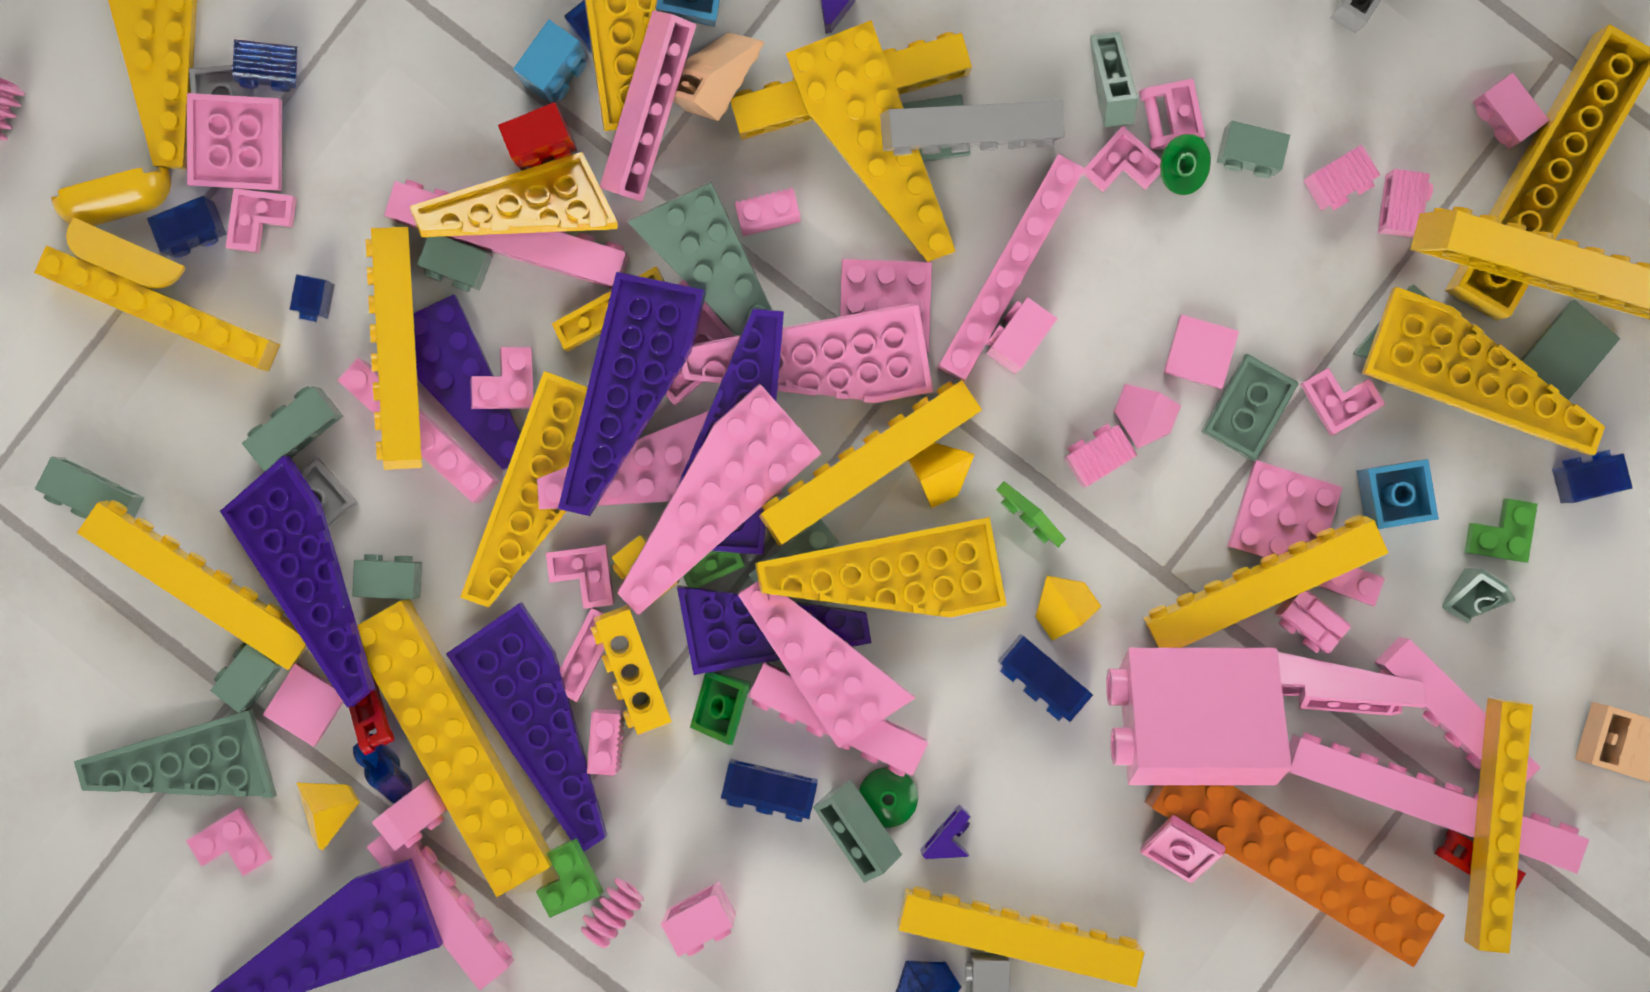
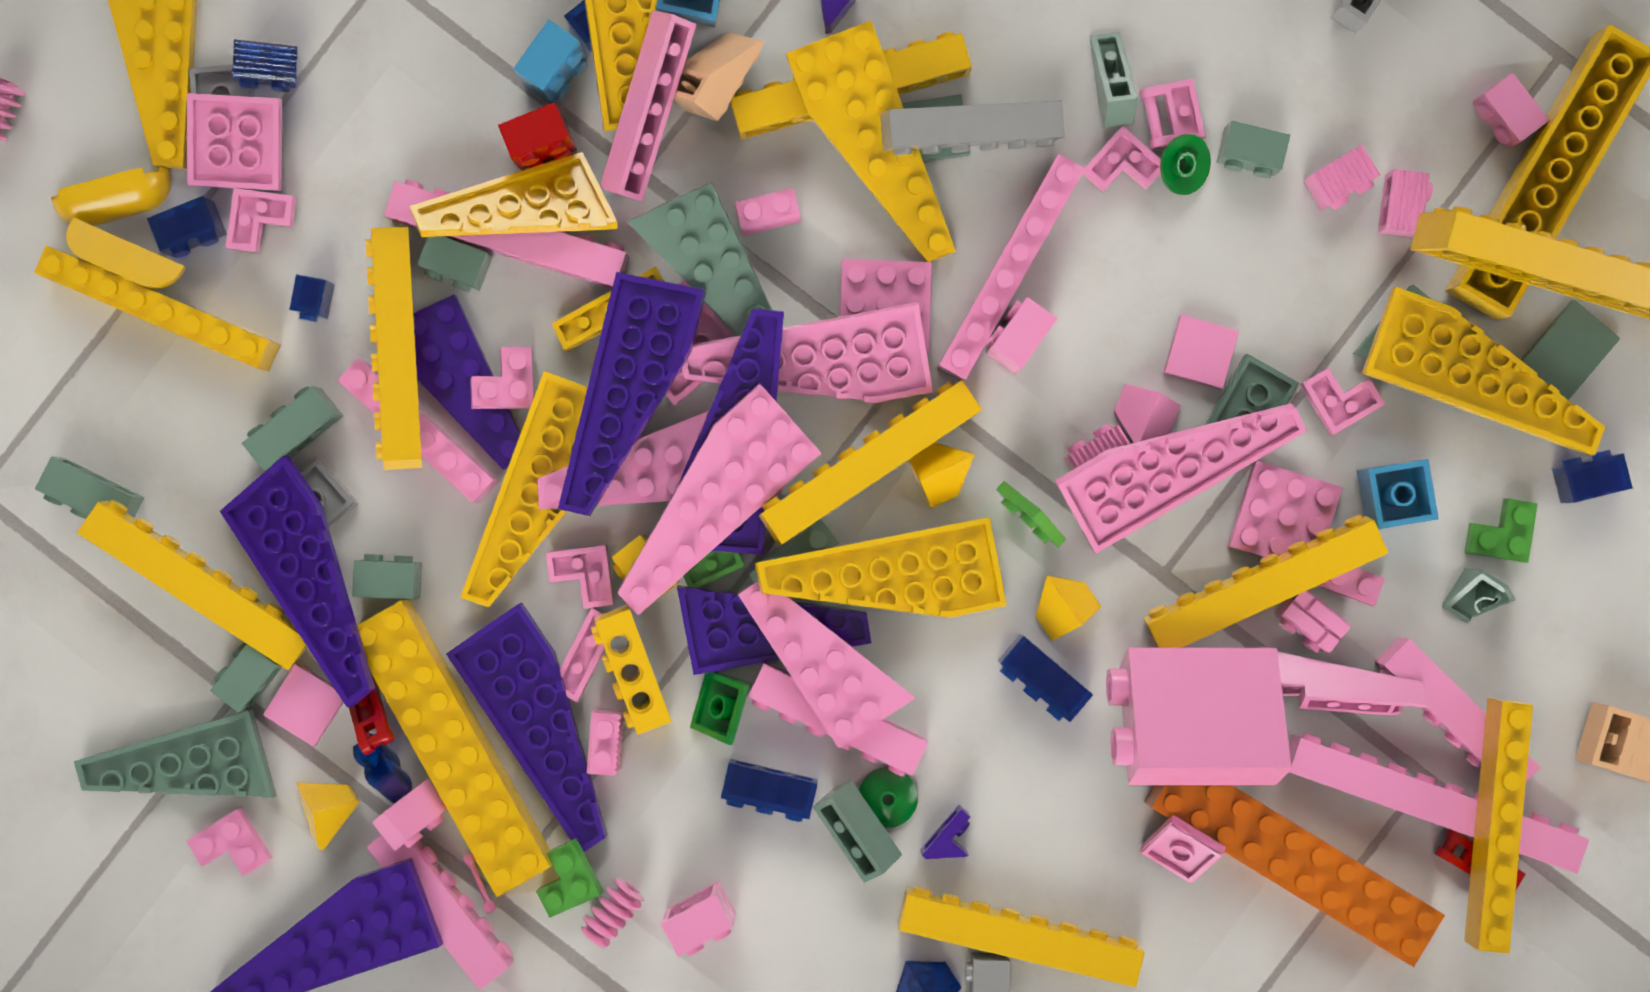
none -> bright pink hinge [464,854,496,913]
none -> bright pink wing [1055,403,1307,554]

